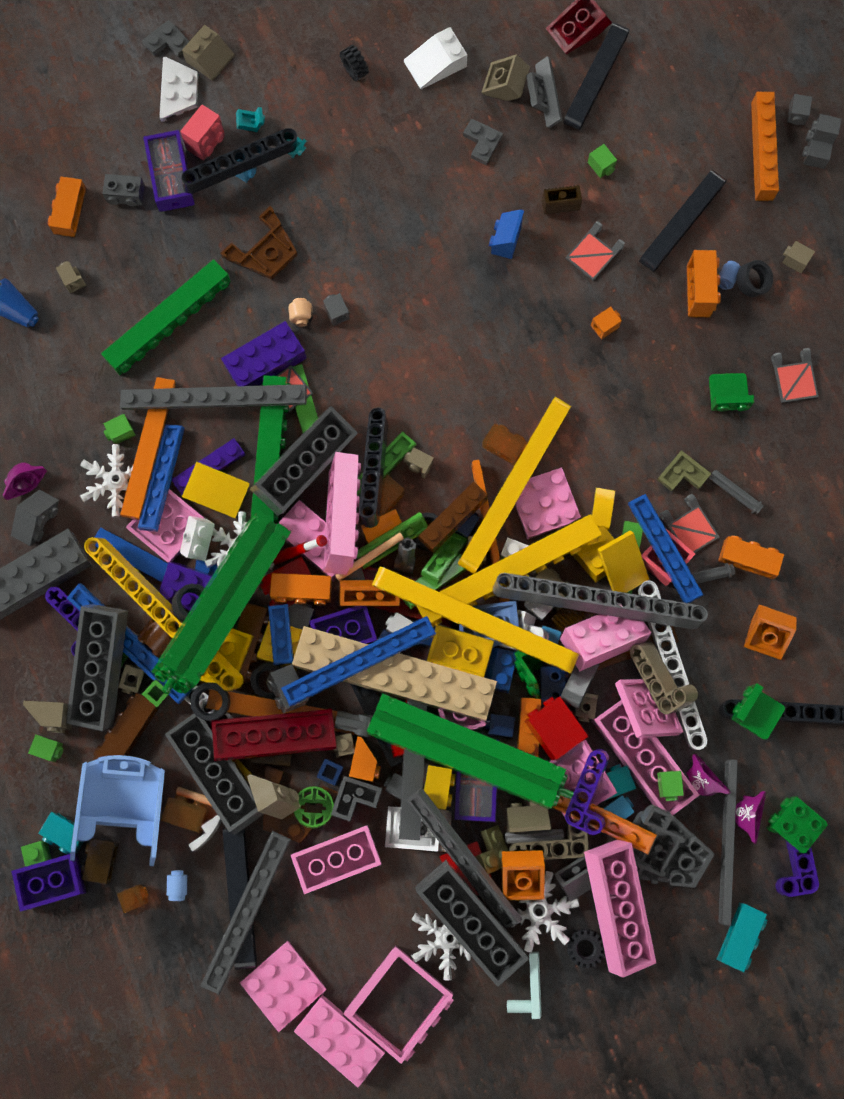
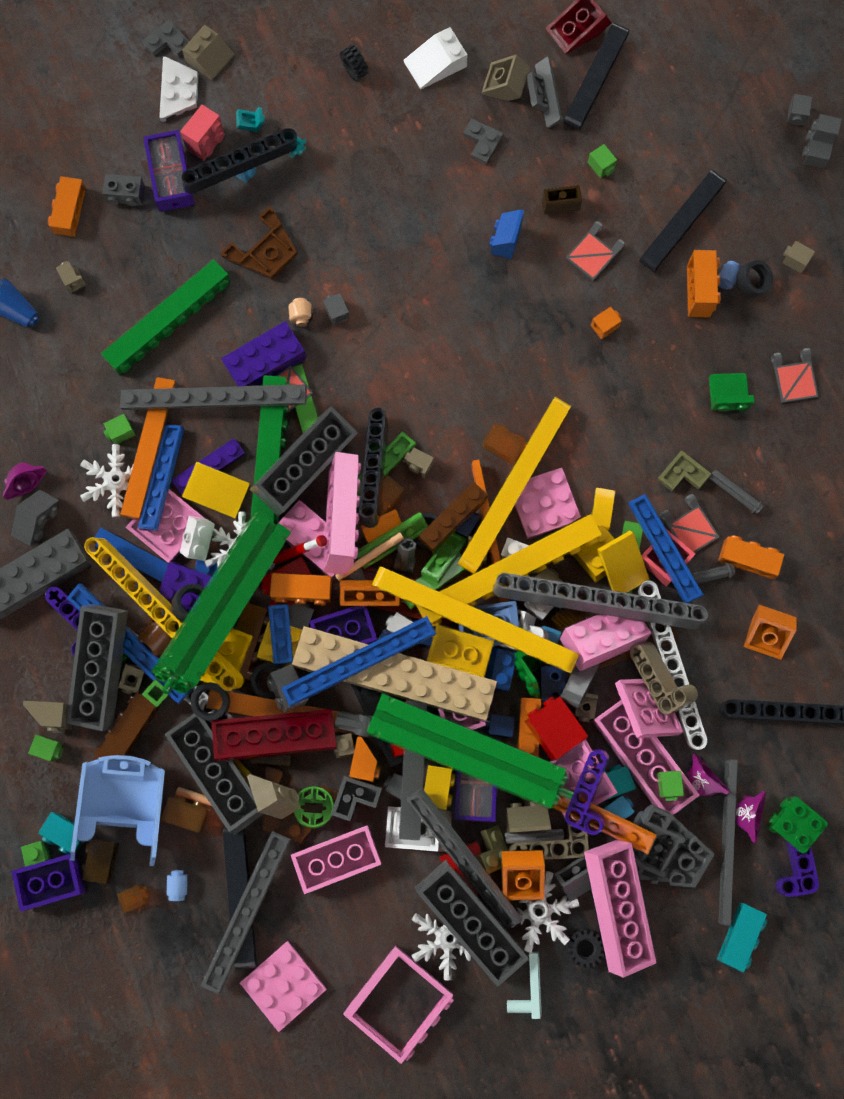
white slope [189,815,222,852] -> none
bright pink brick [294,995,385,1087] -> none
dark blue brick [317,759,344,786] -> none
green bracket [731,683,785,740] -> none
orange brick [751,92,779,201] -> none

